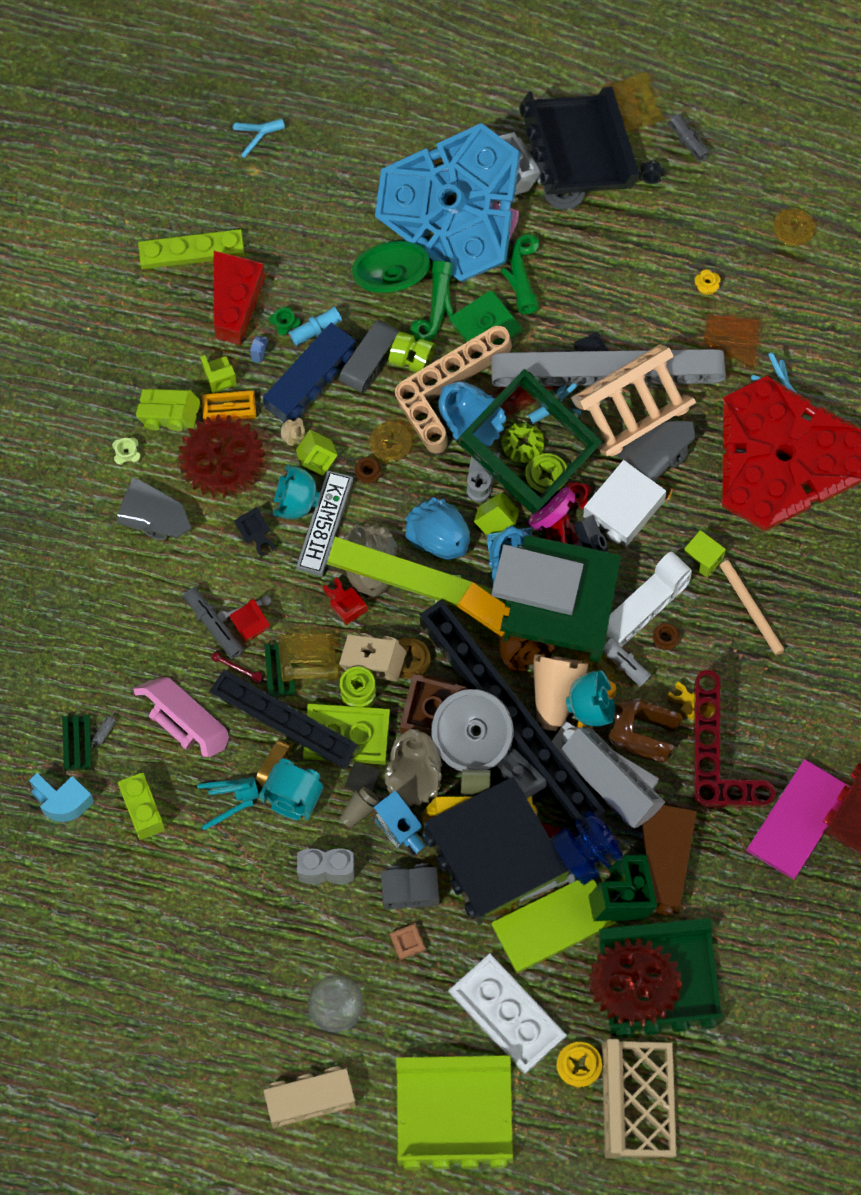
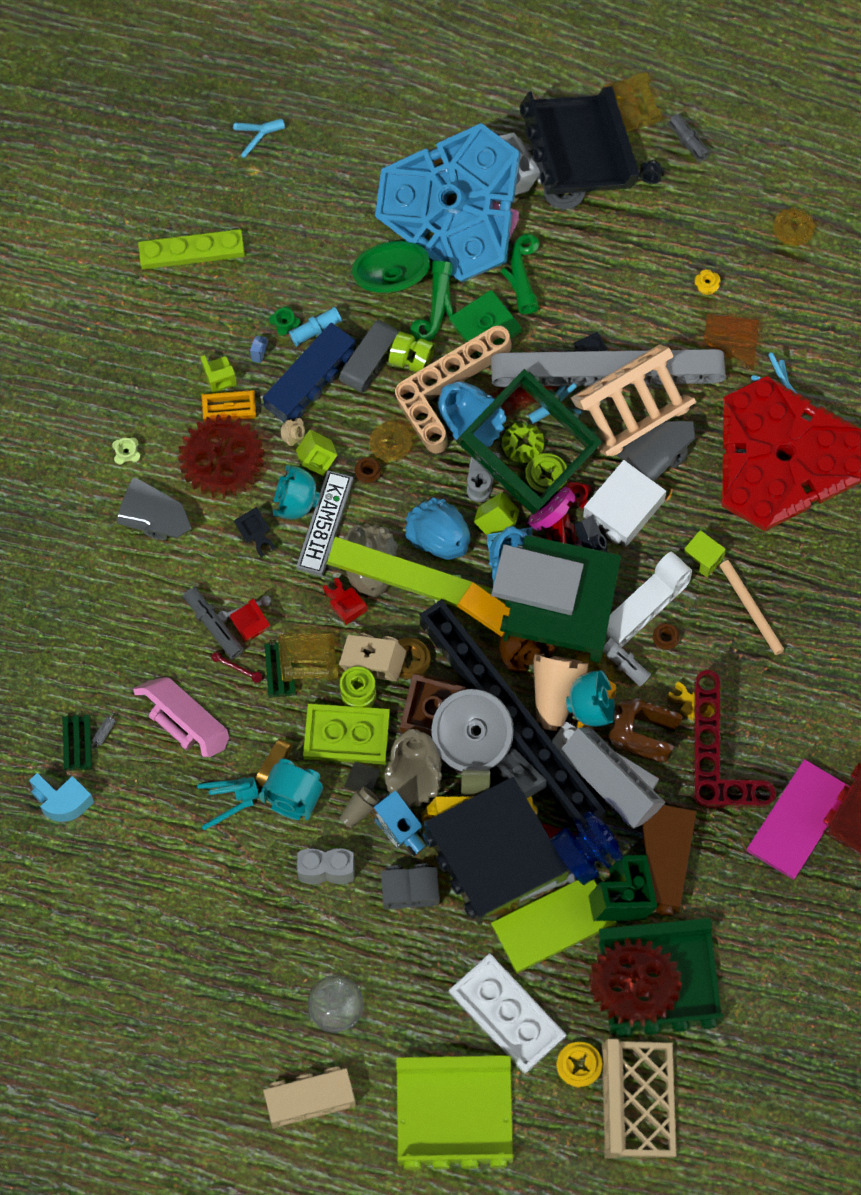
lime brick [118,773,165,840] -> none
lime brick [136,389,200,431] -> none
black tile [209,669,360,770] -> none
red wedge [214,251,265,345] -> none
nougat tile [389,923,426,961] -> none

